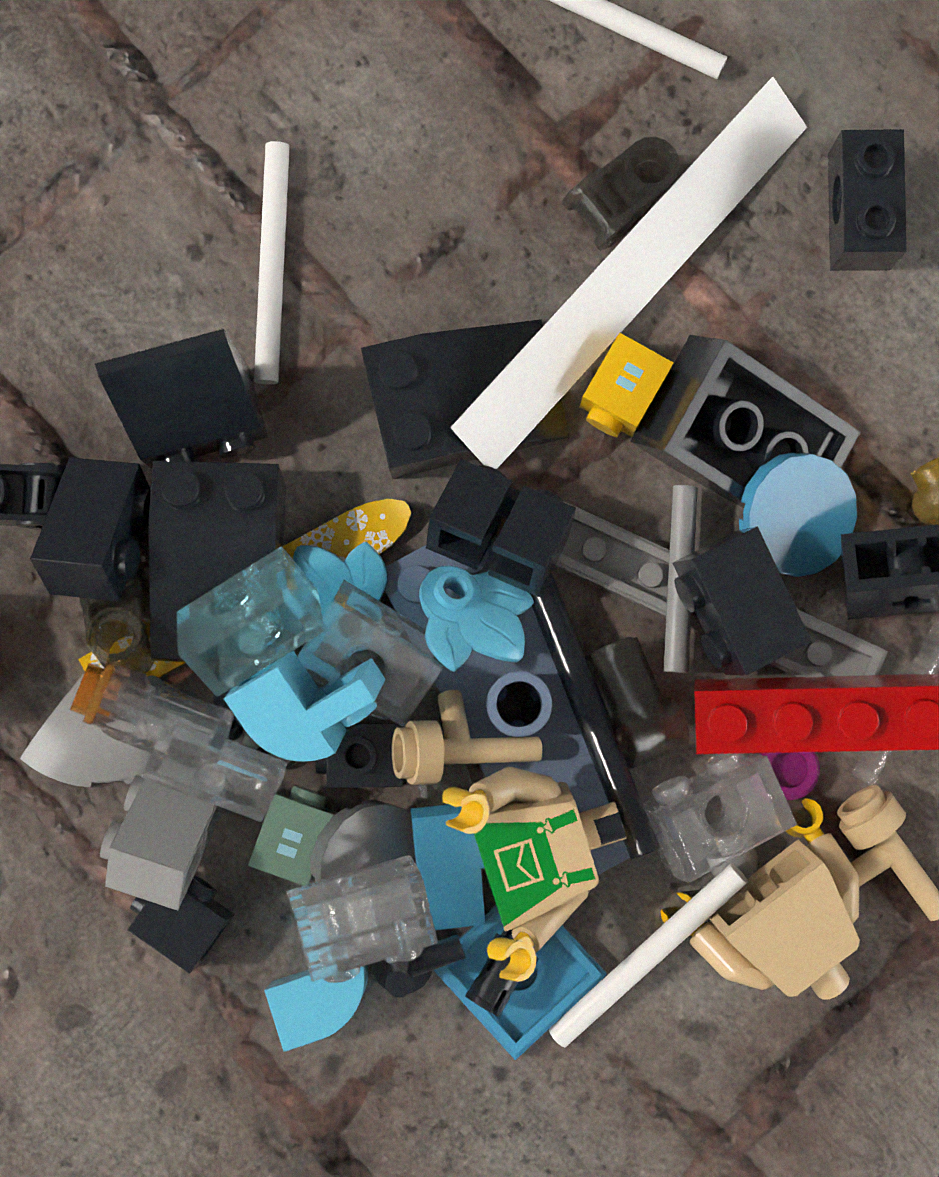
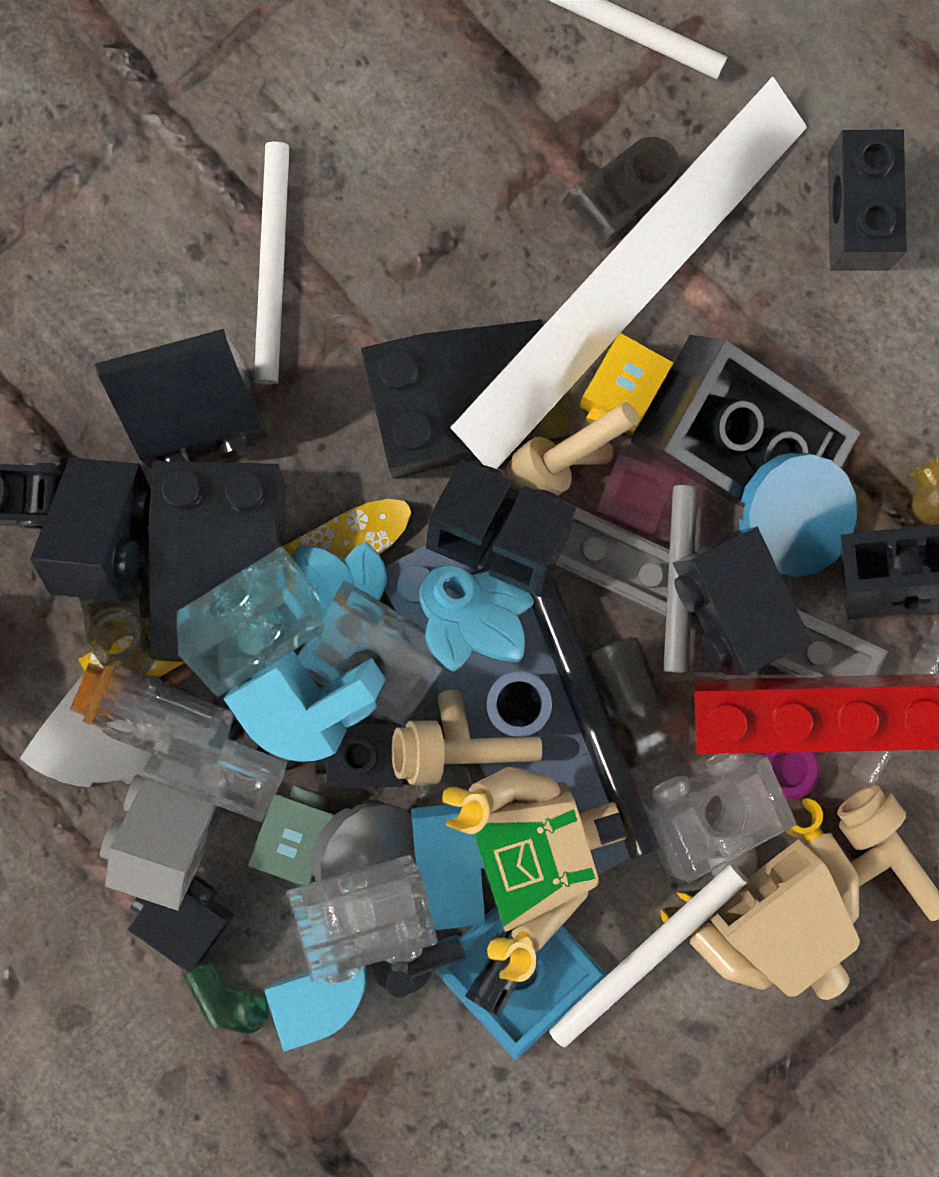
none -> clear green arm [182,961,270,1034]
none -> tan piece [507,402,639,496]
none -> clear pink plate [595,453,677,536]

